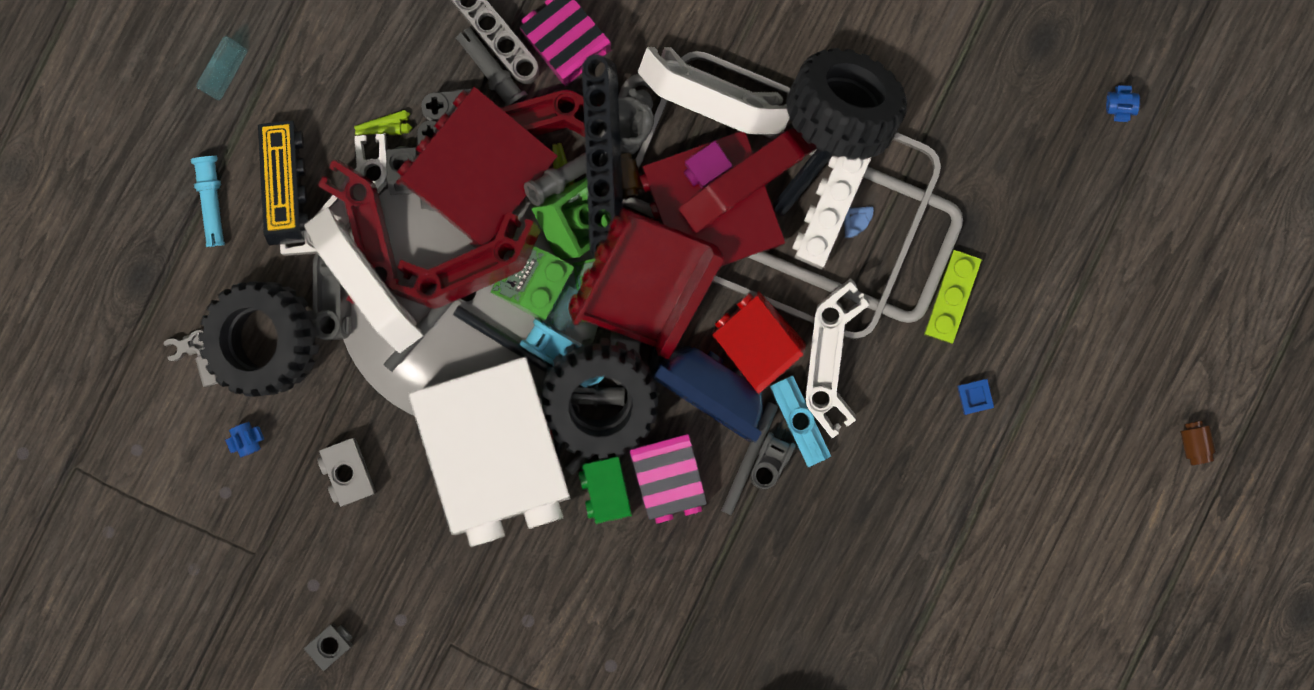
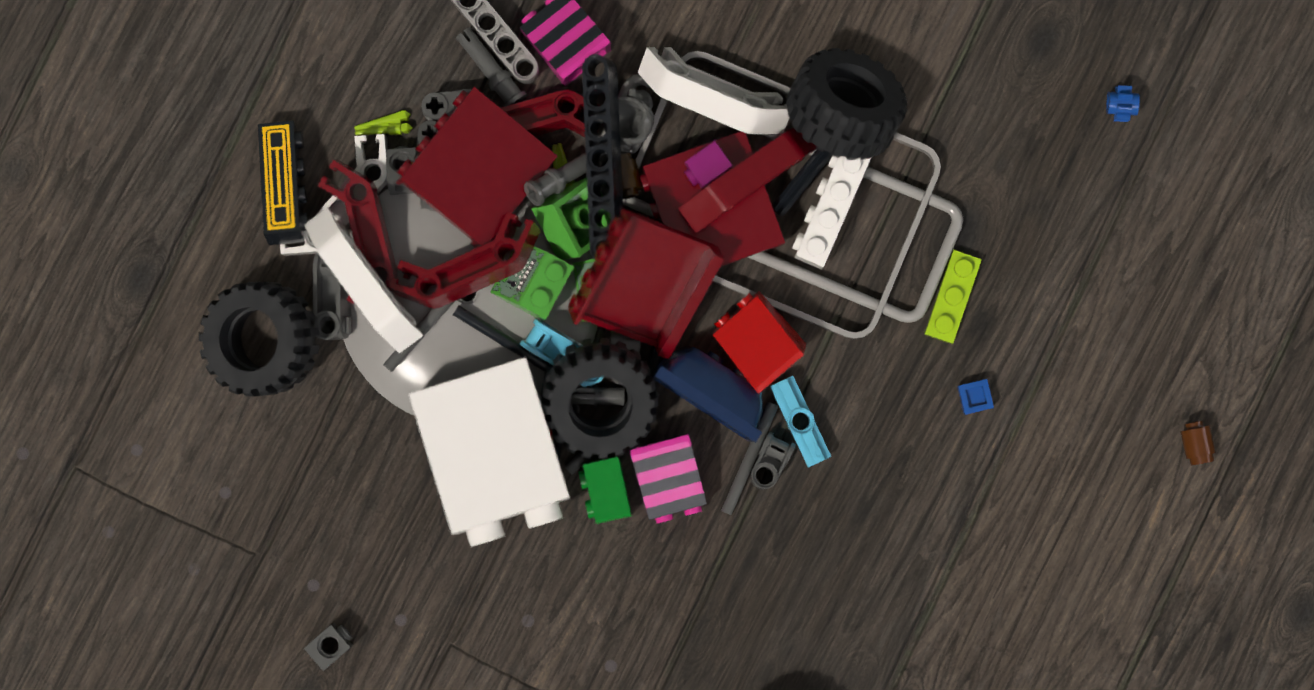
light grey bar [163,330,218,387] -> none
medium azure pin [191,156,225,247] -> none
clear light blue slope [196,36,247,101] -> none
blue gear [225,422,264,458] -> none
light grey brick [317,438,377,507] -> none
clear light blue brick [548,285,578,332] -> none
white piece [806,278,869,438] -> none
medium blue tile [844,207,873,238] -> none

